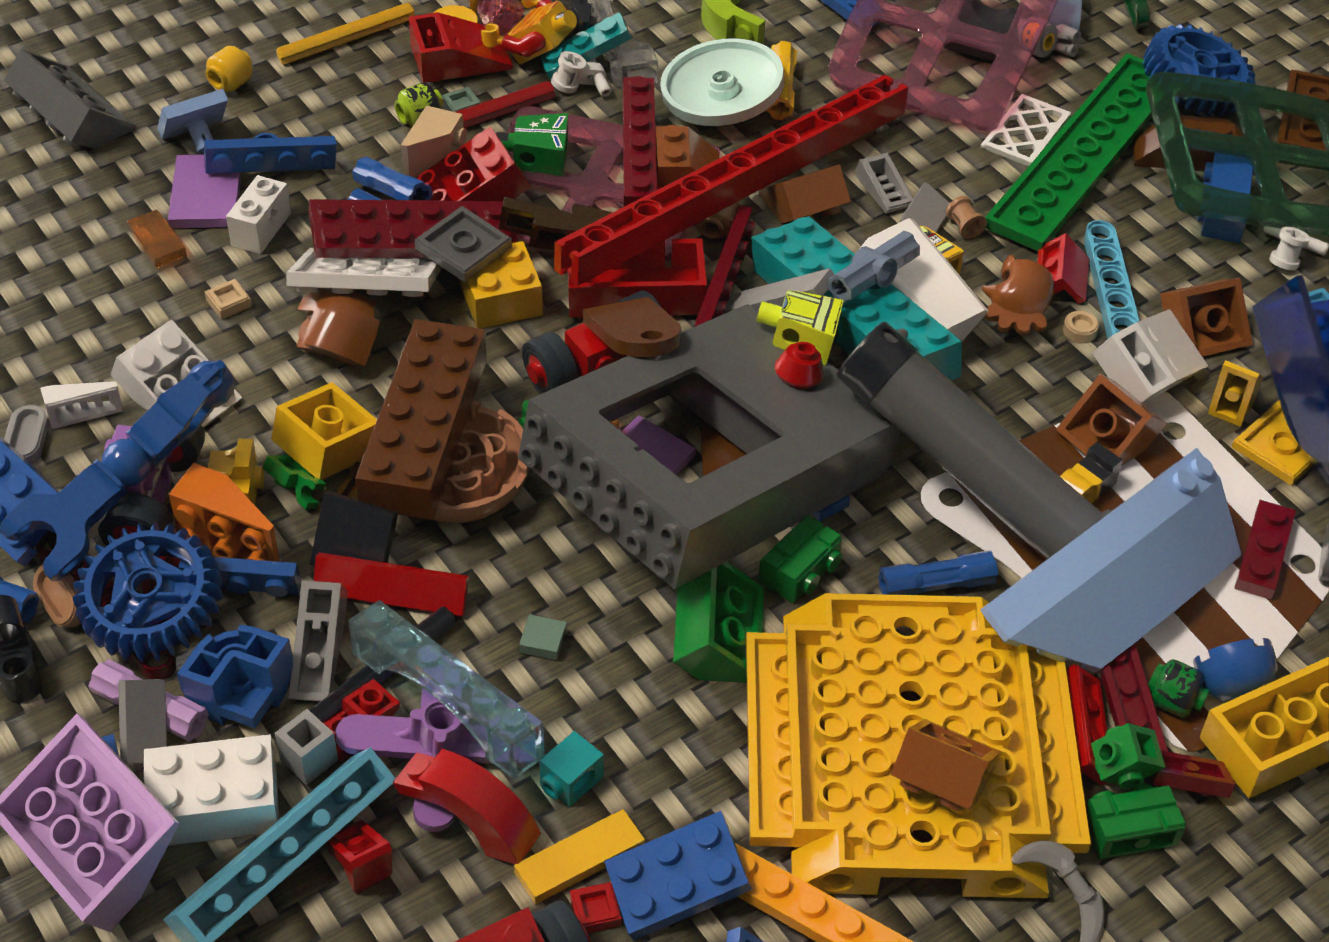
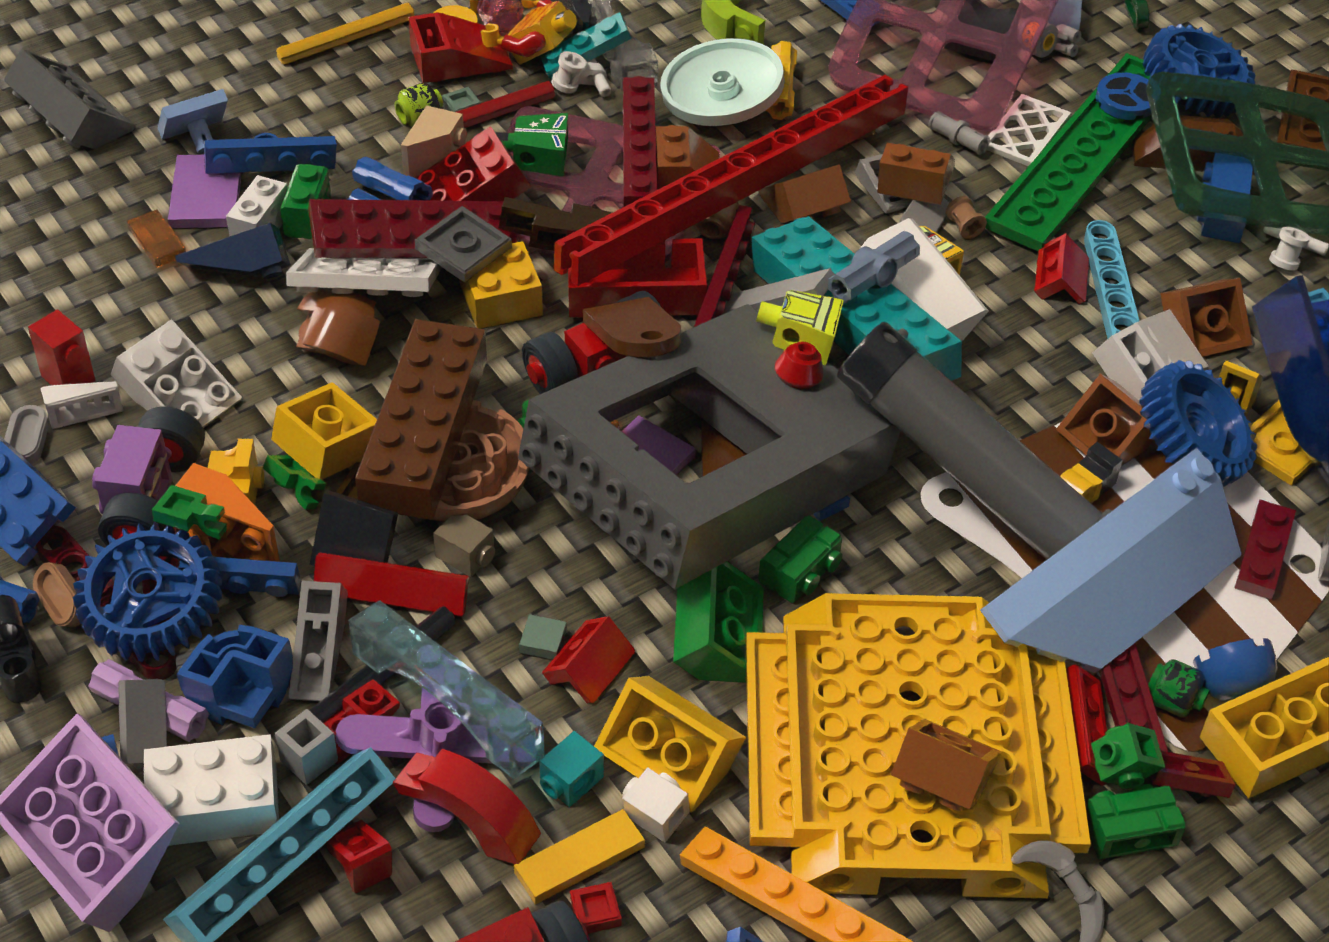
blue piece [0,360,235,581] -> none
tan tile [204,279,252,320] -> none
yellow head [206,46,253,92] -> none
blue plate [604,811,752,941] -> none
blue axle [878,550,998,595] -> none
dark orange piece [982,255,1054,335] -> none
tan tile [1063,311,1099,343] -> none
none -> red brick [28,309,96,385]
none -> green plate [152,485,227,539]
none -> dark blue slope [175,223,291,279]
none -> green brick [280,164,331,239]
none -> dark tan brick [433,514,495,577]
none -> red panel [542,616,635,703]
none -> yellow slope [594,676,746,812]
none -> white brick [622,767,690,843]
none -> dark orange slope [877,143,955,205]
none -> light grey pin [928,111,990,155]
none -> blue tile [1095,72,1159,120]
none -> blue gear [1139,360,1257,487]

